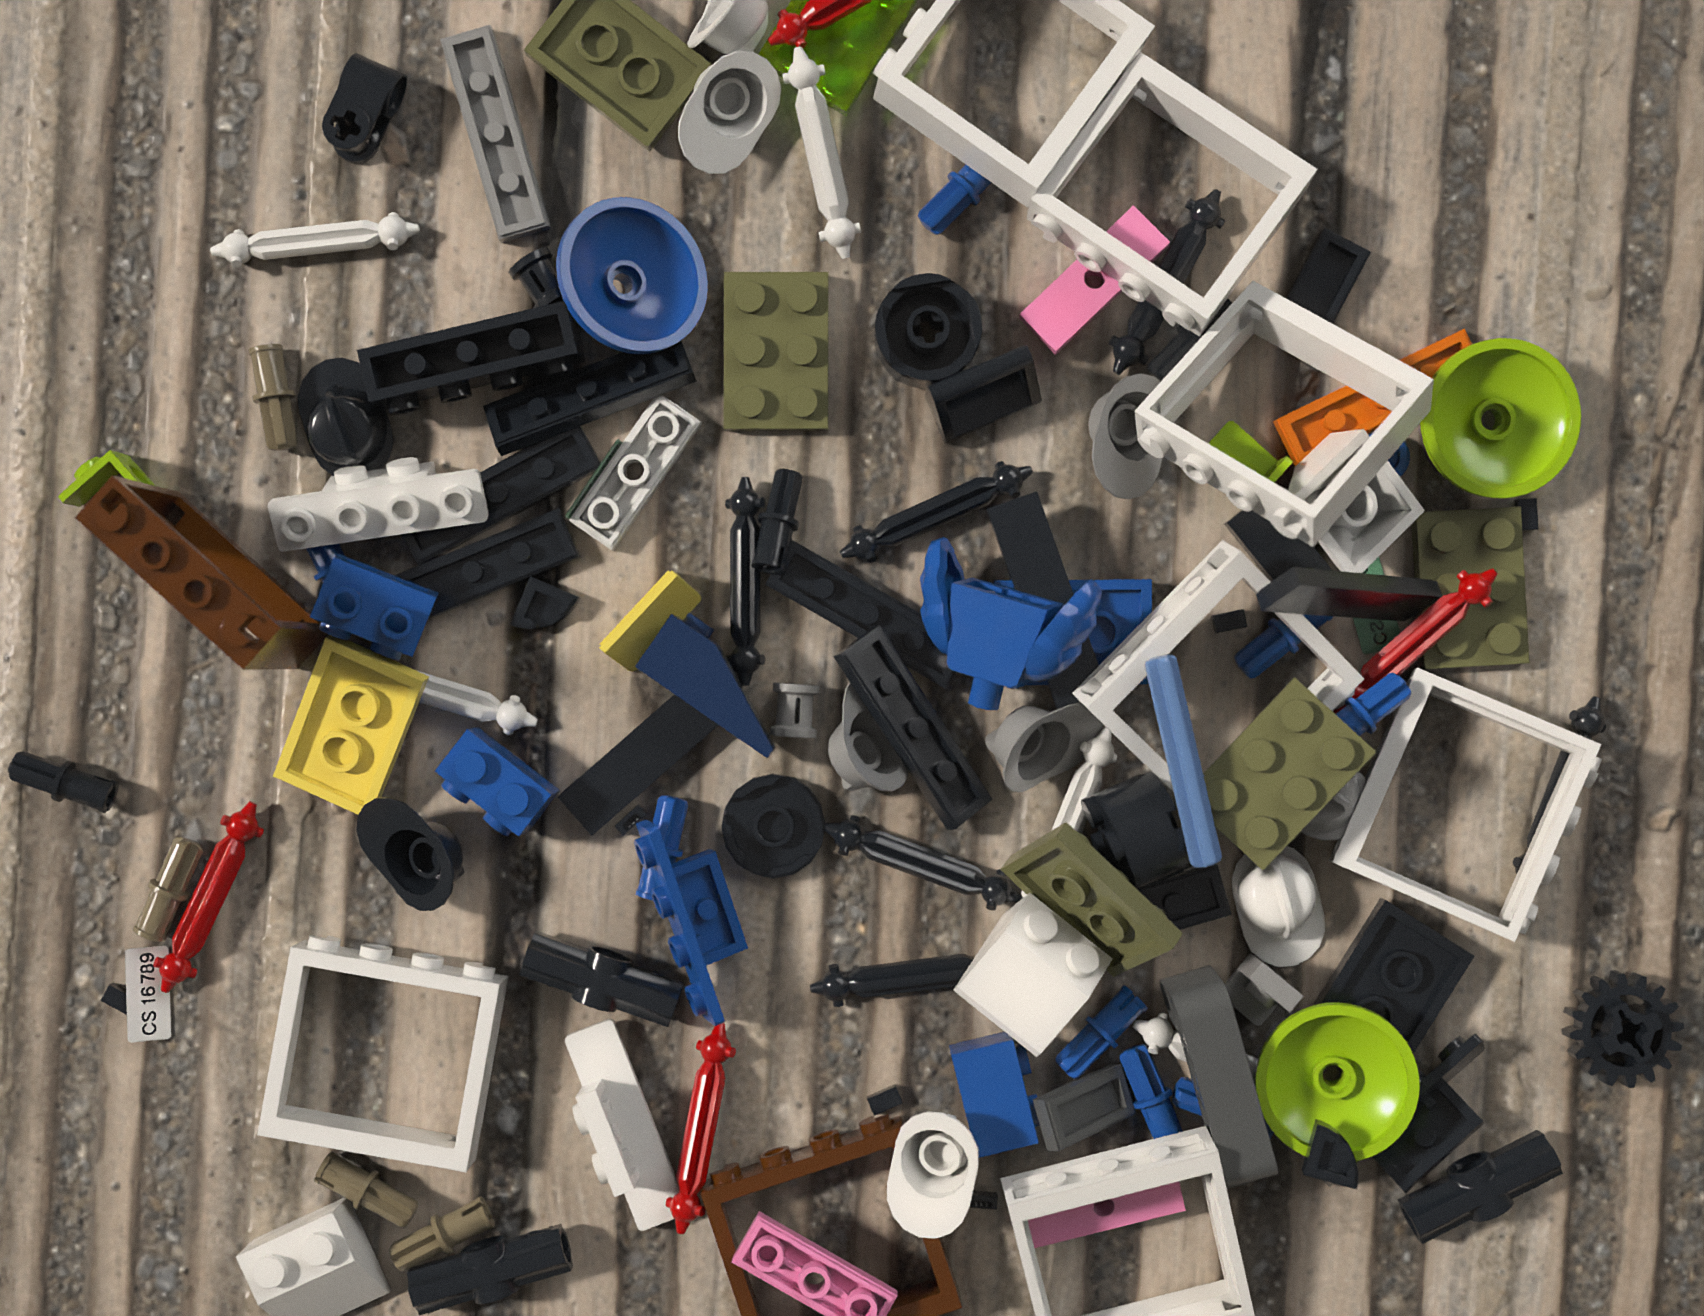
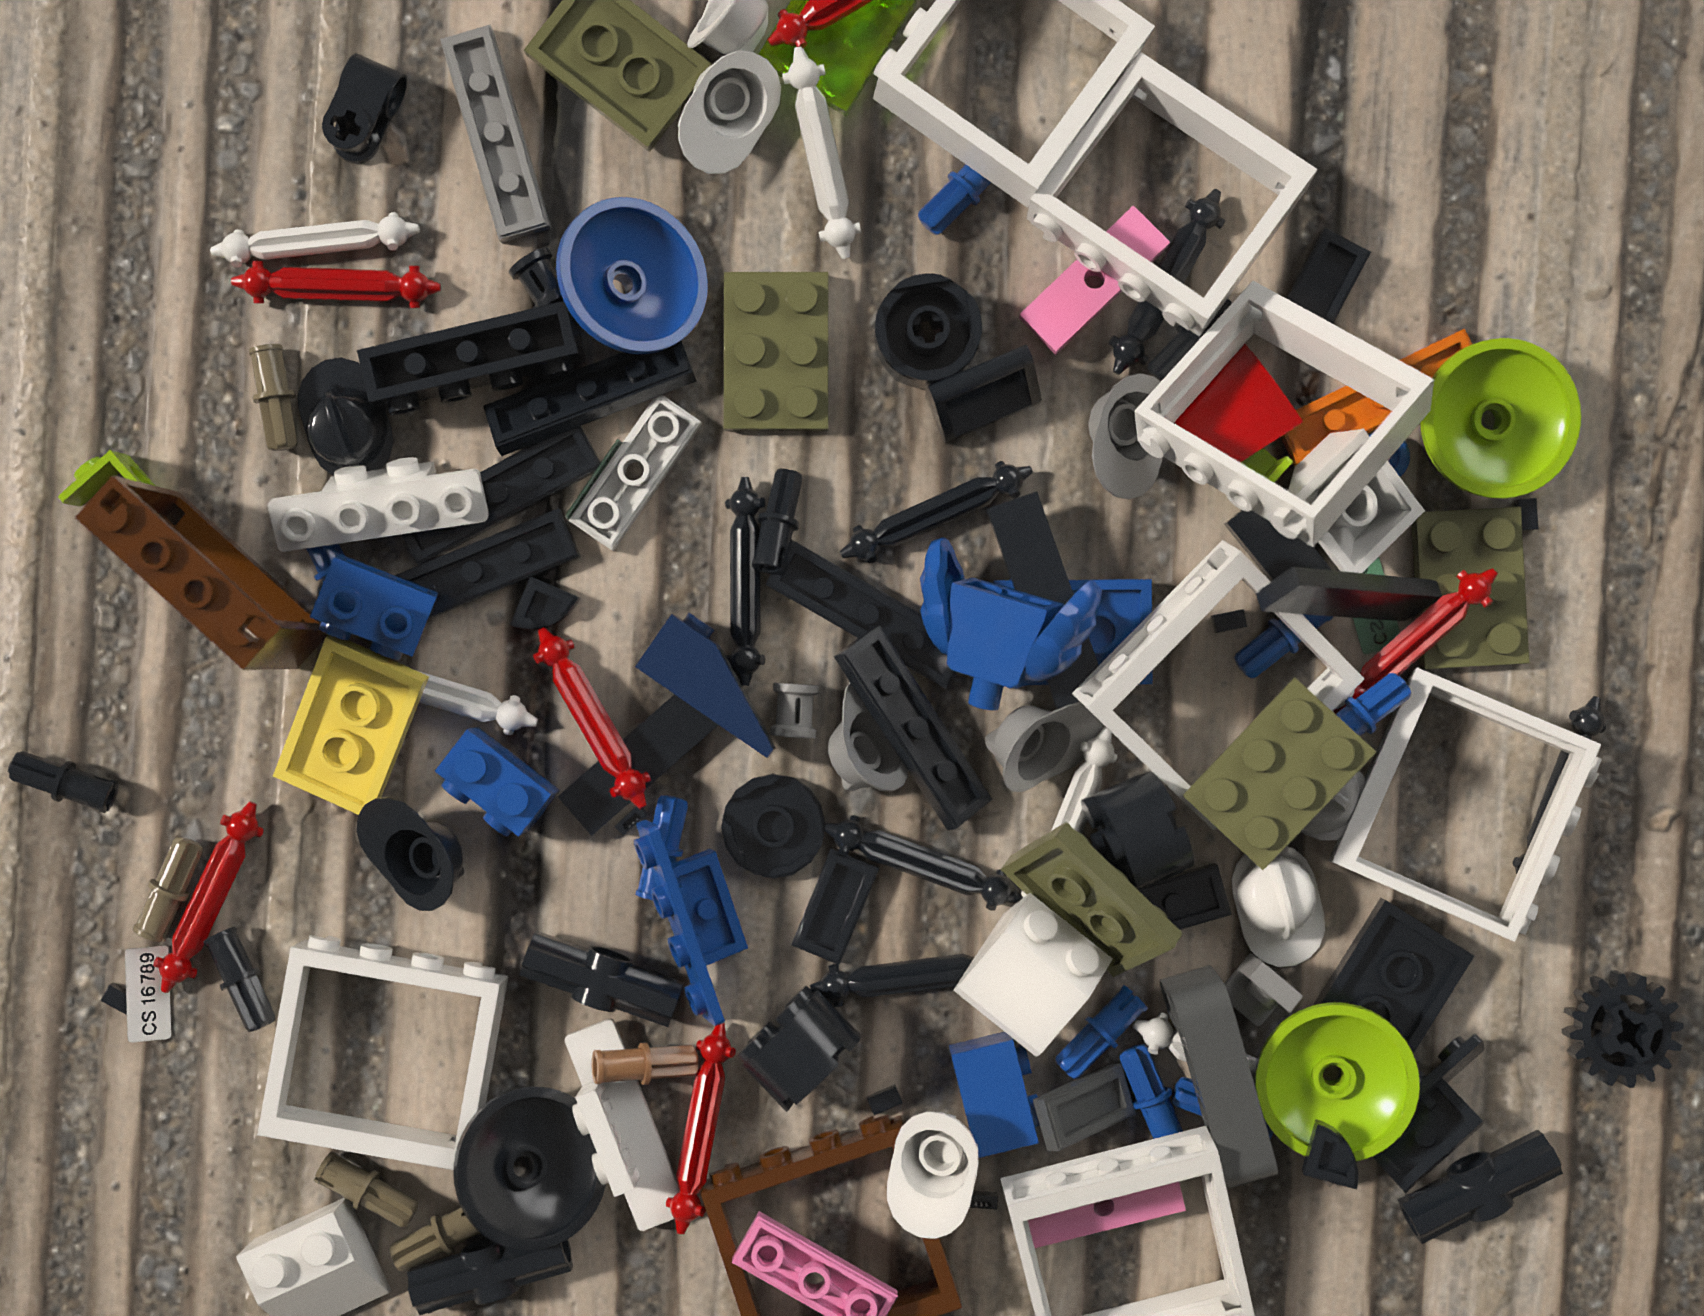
light yellow slope [599,570,701,672] -> none
medium blue axle [1145,655,1222,868] -> none
none -> black axle [203,927,275,1032]
none -> red wheel [231,261,441,308]
none -> black dish [453,1087,606,1250]
none -> red wheel [533,627,651,809]
none -> medium nougat axle [591,1043,698,1085]
none -> black brick [738,985,862,1112]
none -> black tile [791,847,879,965]
none -> red slope [1174,344,1303,463]

